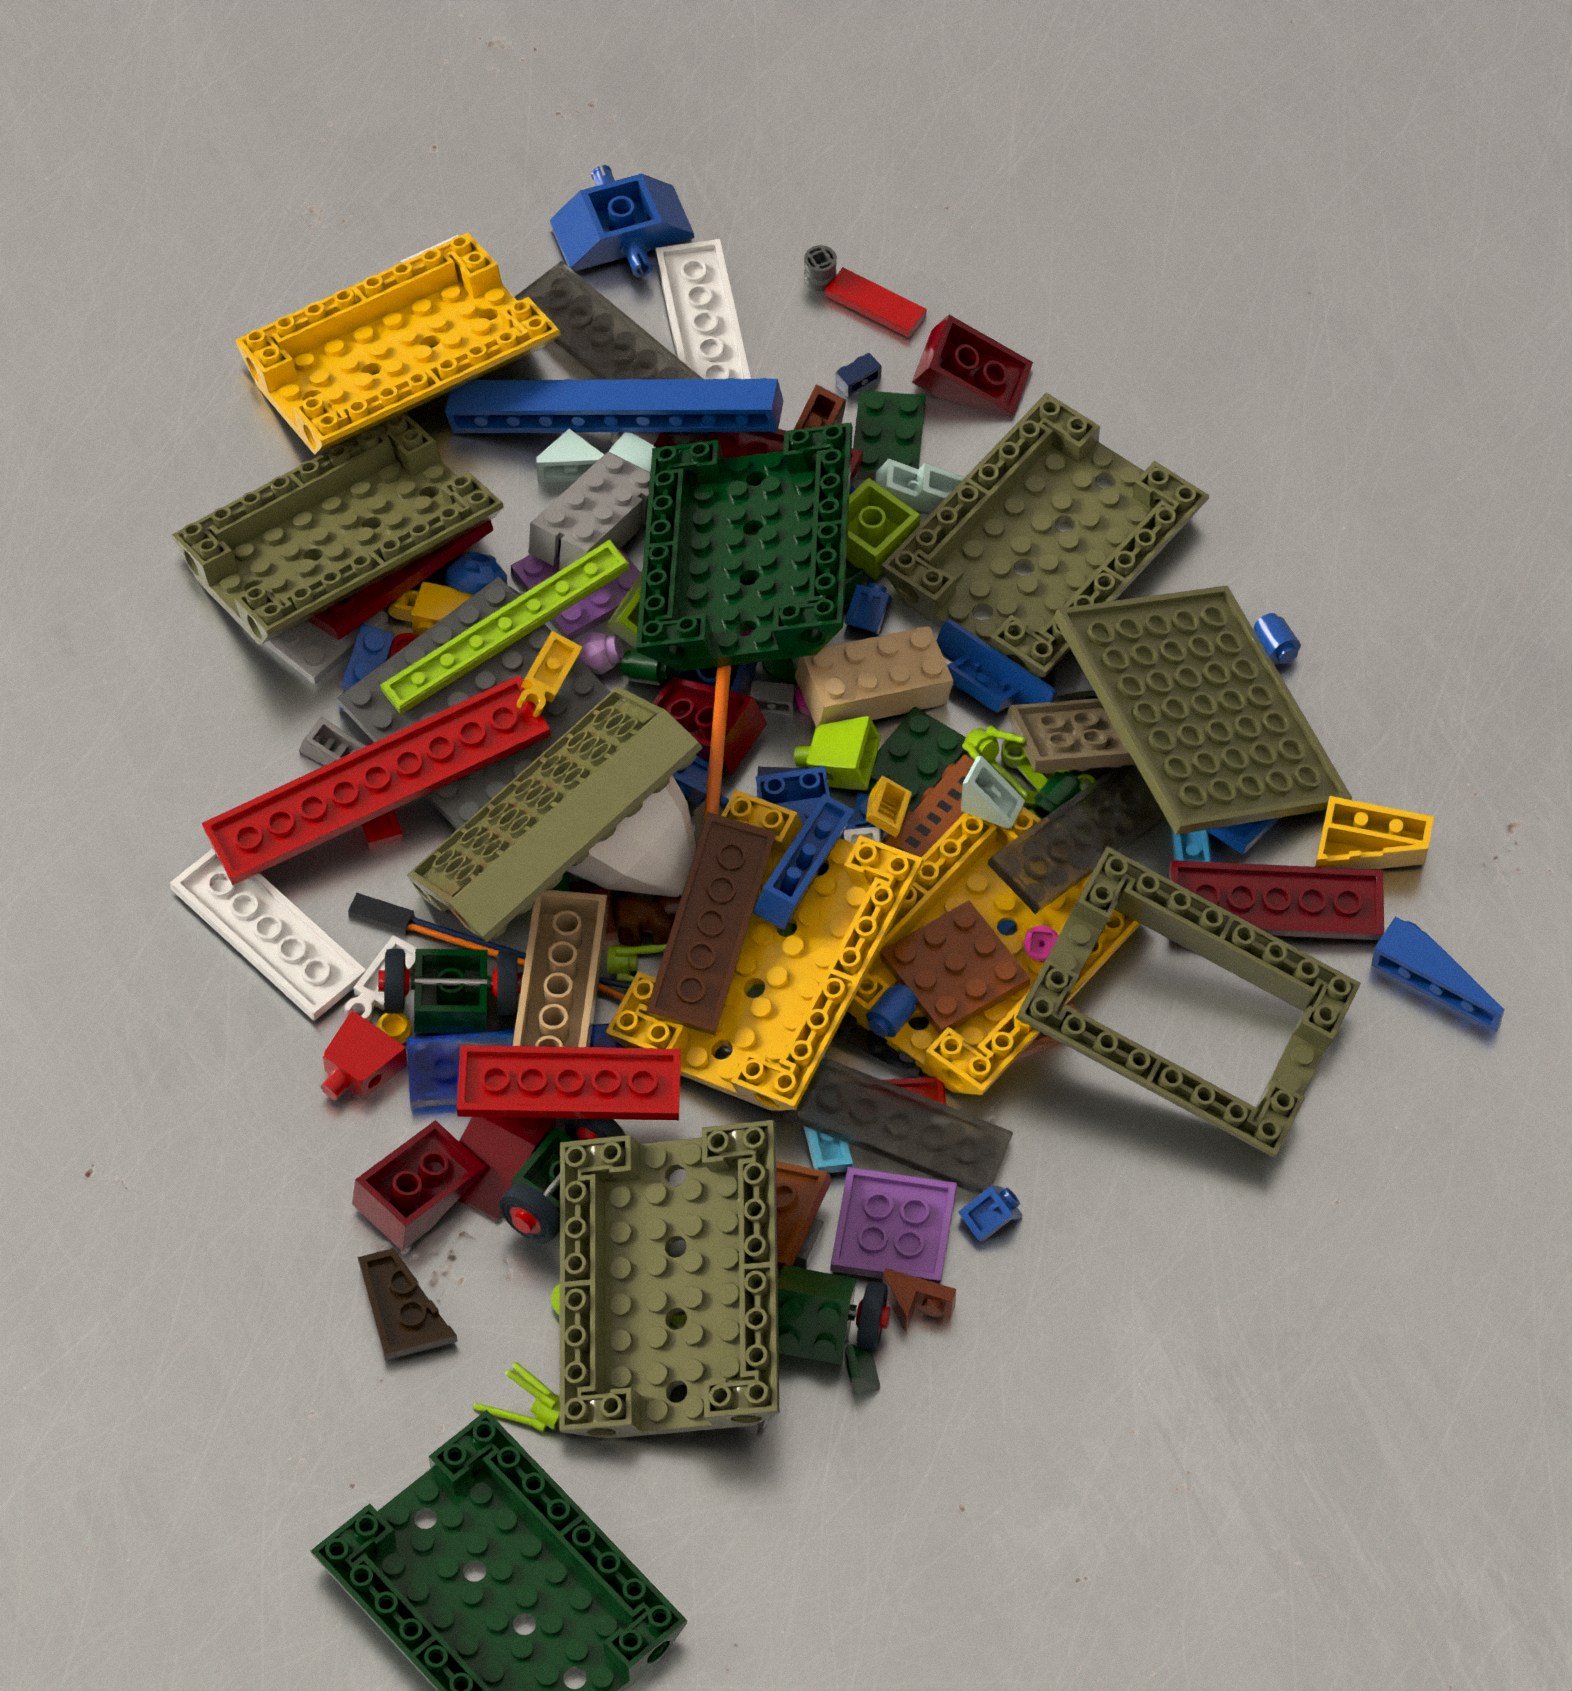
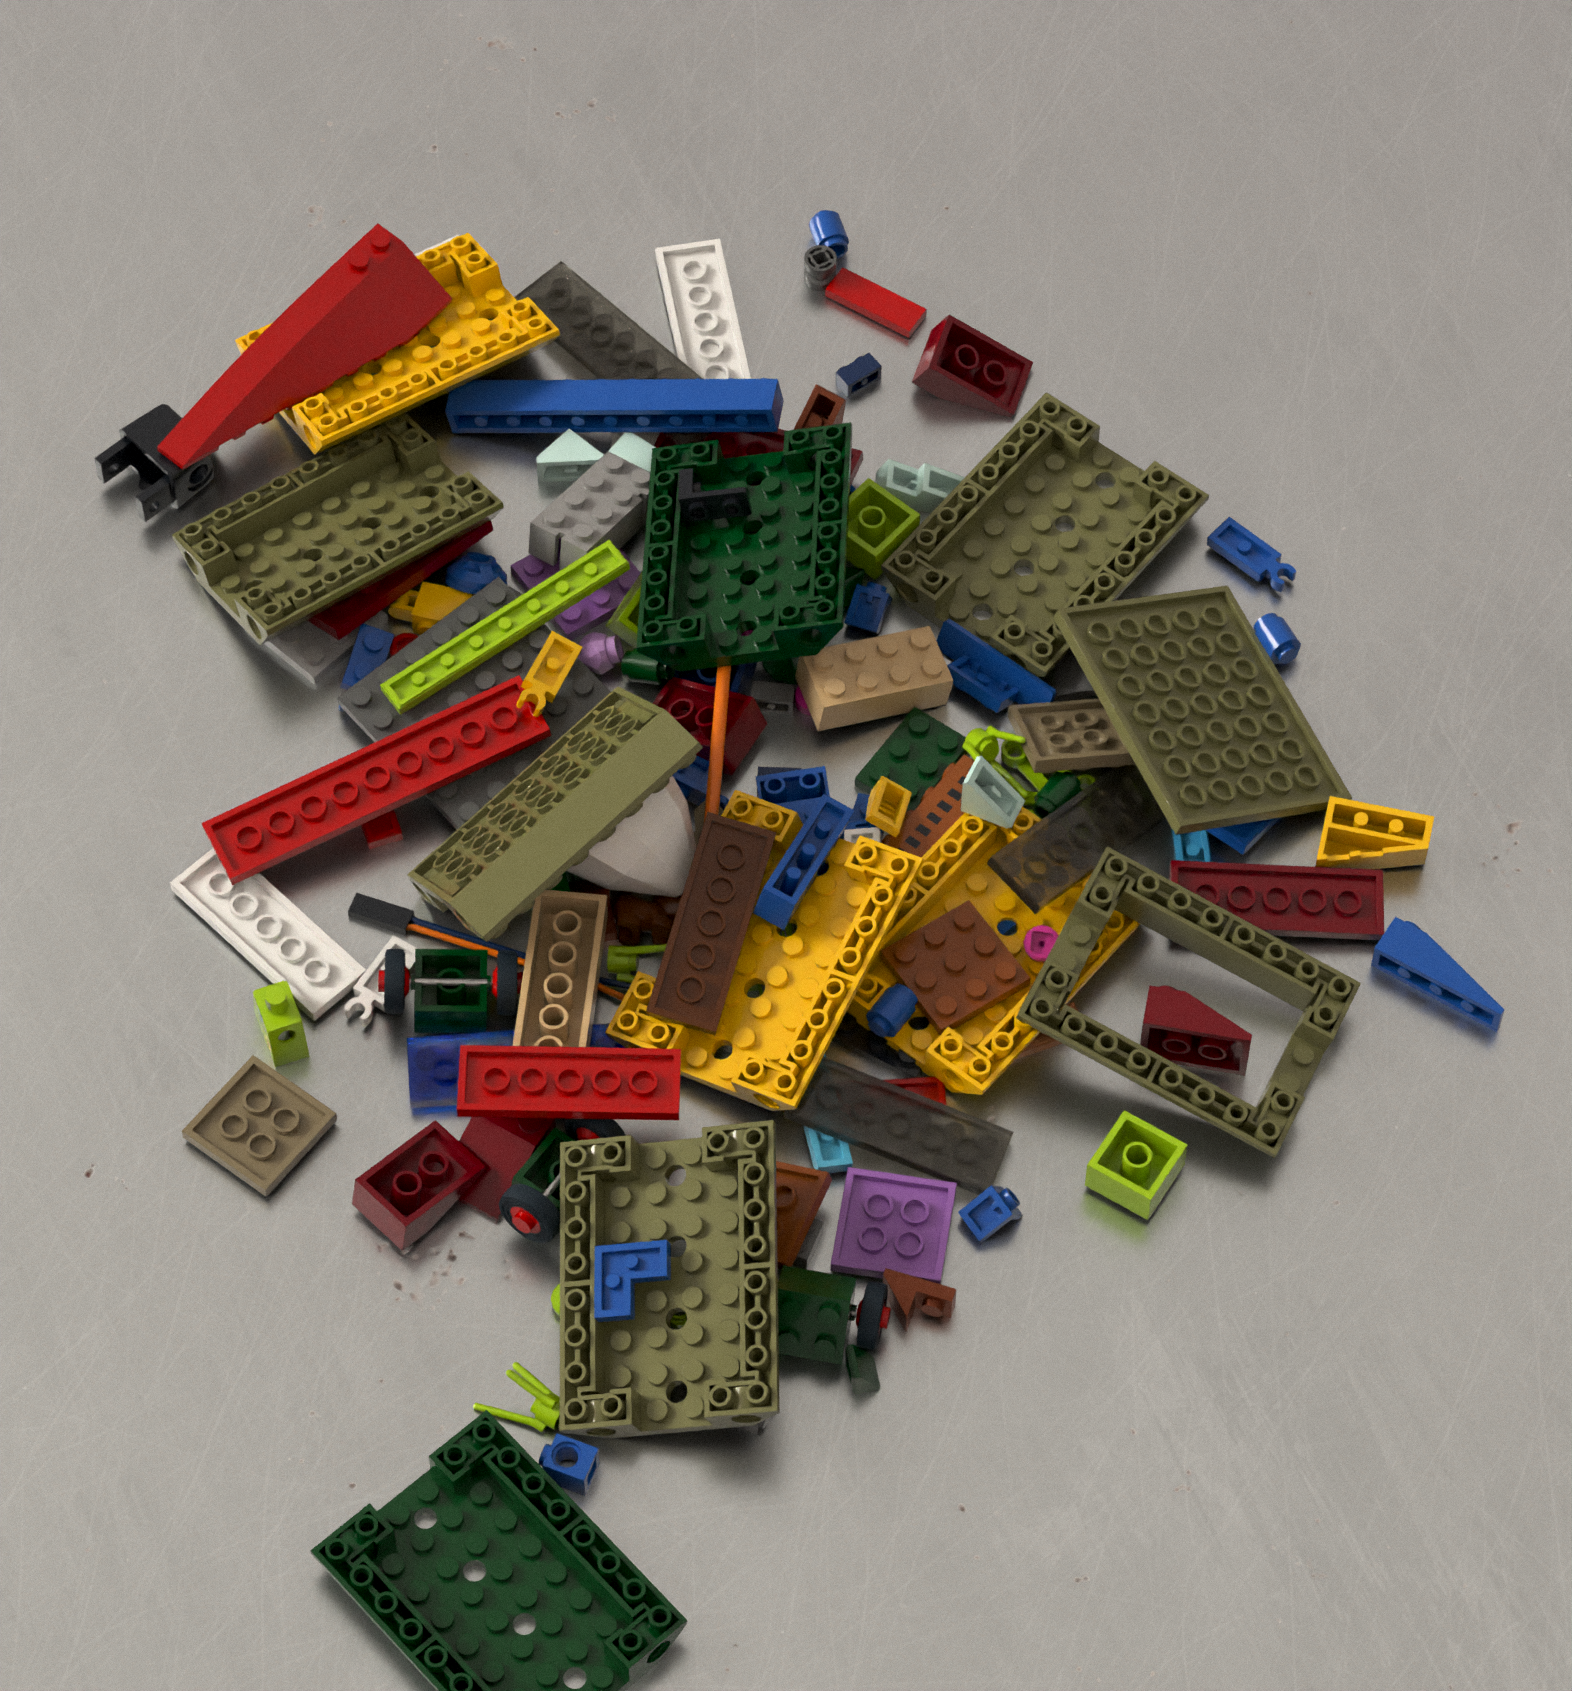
light grey slope [299,716,366,765] -> none
red torso [320,1010,408,1100] -> none
dark brown wing [358,1248,458,1360] -> none
yellow plate [376,1013,412,1044] -> none
blue slope [550,165,694,277] -> none
lime torso [794,716,881,790] -> none
dark green plate [853,390,926,481] -> none
none -> black piece [94,404,215,522]
none -> red wedge [157,223,452,470]
none -> dark tan plate [182,1055,337,1197]
none -> lime torso [252,981,310,1068]
none -> blue brick [539,1433,600,1496]
none -> blue plate [594,1240,671,1322]
none -> black bracket [678,468,752,523]
none -> blue brick [809,210,849,259]
none -> lime brick [1085,1110,1188,1220]
none -> dark red slope [1140,985,1252,1076]
none -> blue plate [1207,517,1296,592]

